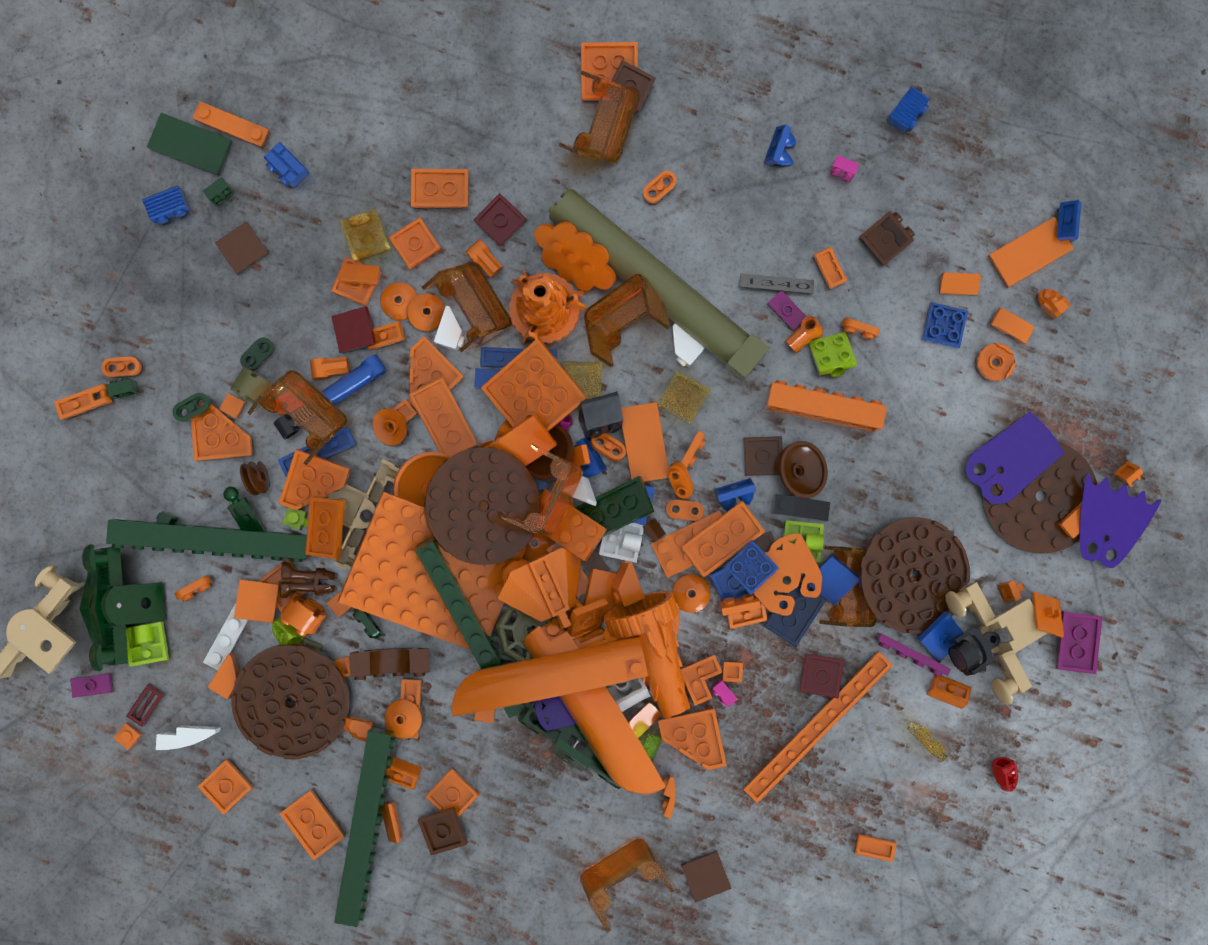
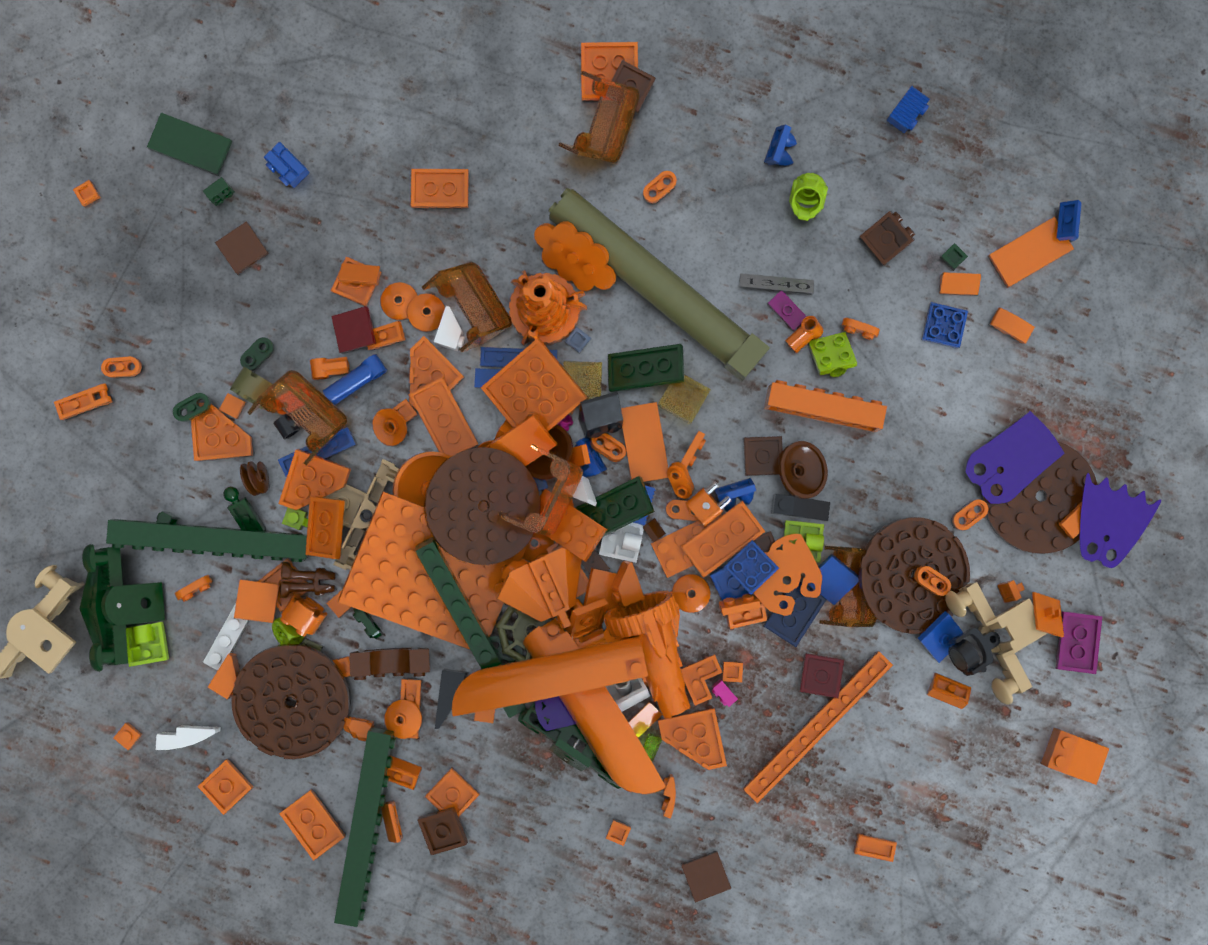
magenta plate [70,673,113,698] -> none
dark green piece [106,378,140,399] -> none
dark red tile [126,683,165,727] -> none
blue brick [142,185,190,224] -> none
orange plate [192,101,270,148] -> none
clear yellow brick [340,208,391,263] -> none
orange tile [388,217,441,270] -> none
orange piece [465,239,503,278] -> none
dark red tile [473,193,527,247] -> none
clear orange windscreen [580,837,674,933] -> none
clear orange windscreen [584,274,670,367] -> none
white slope [672,324,704,367] -> none
orange plate [813,247,847,290] -> none
dark pink piece [829,155,859,181] -> none
magenta plate [875,632,951,677] -> none
clear yellow plate [907,723,948,762] -> none
orange plate [976,343,1016,381] -> none
red rock [991,757,1018,792] -> none
orange rock [1038,289,1071,319] -> none
orange tile [1114,461,1143,487] -> none
none -> orange tile [73,180,101,207]
none -> black slope [435,669,468,729]
none -> sand blue tile [564,326,591,354]
none -> orange plate [606,819,631,846]
none -> dark green tile [608,344,684,392]
none -> orange piece [686,481,732,526]
none -> lime helmet [789,172,828,221]
none -> orange plate [914,566,951,596]
none -> dark green tile [940,243,968,271]
none -> orange plate [952,499,988,530]
none -> orange slope [1041,728,1109,785]

